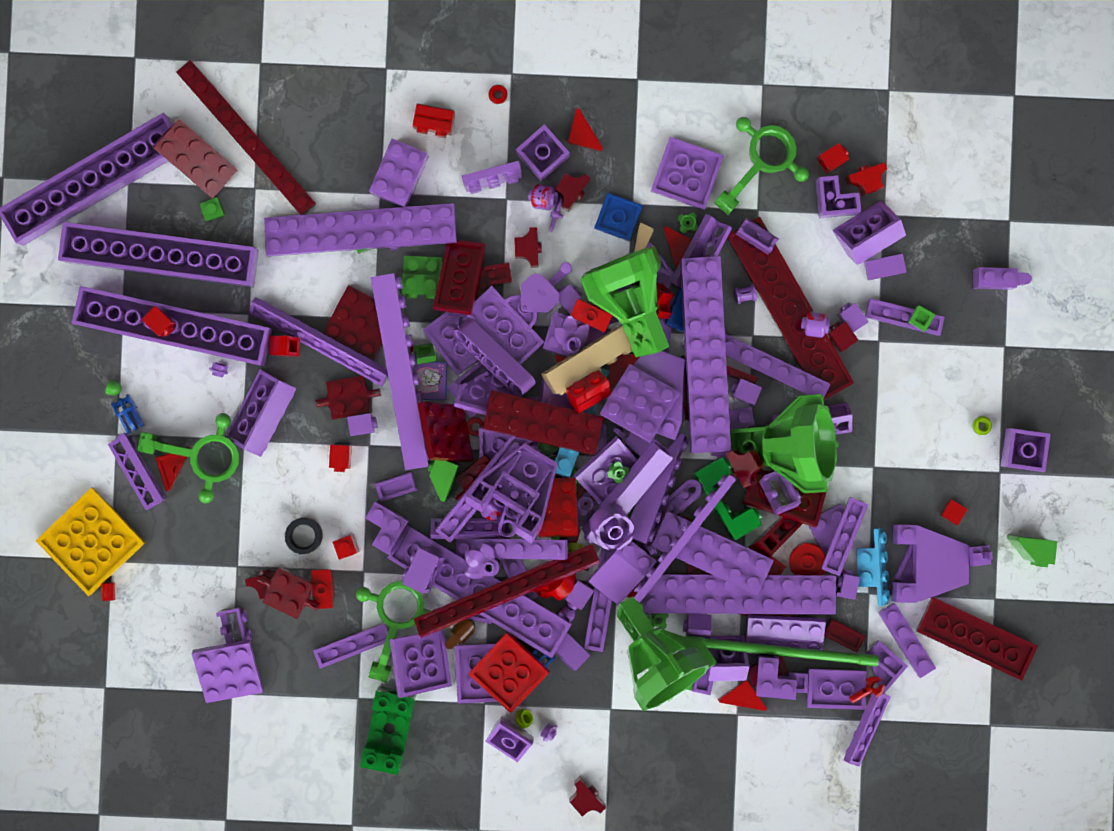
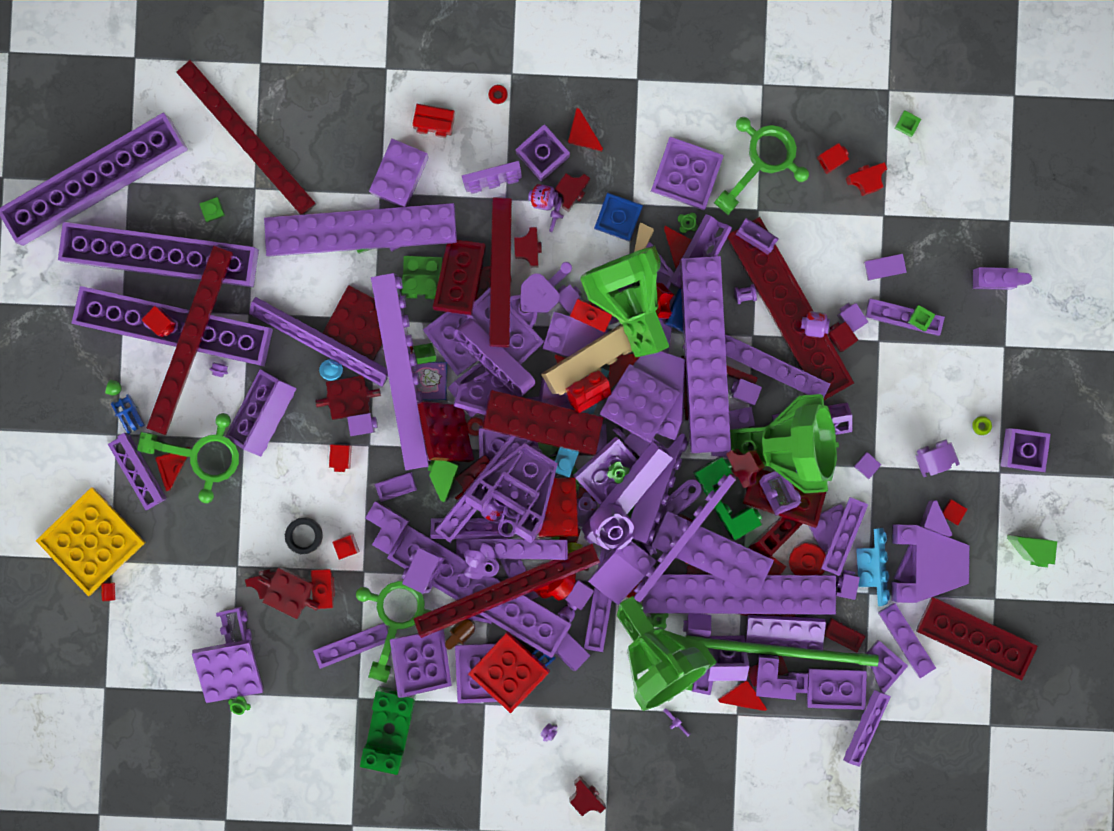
dark red plate [152,118,238,199] -> none
red brick [269,336,300,357] -> none
medium lavender slope [485,716,534,763] -> none
lime plate [515,709,533,729] -> none
medium lavender plate [554,315,589,354] -> none
medium lavender brick [815,175,861,219] -> none
medium lavender slope [833,201,906,265] -> none
red bar [849,676,885,703] -> none
medium lavender tile [968,545,993,566] -> none
none -> dark red plate [146,246,233,435]
none -> bright green plate [228,695,251,715]
none -> medium azure hat [319,359,343,381]
none -> dark red tile [489,197,512,347]
none -> medium lavender piece [663,708,690,737]
none -> medium lavender tile [854,452,882,479]
none -> bright green plate [894,110,921,137]
none -> medium lavender brick [915,439,960,477]
none -> medium lavender slope [920,499,952,537]

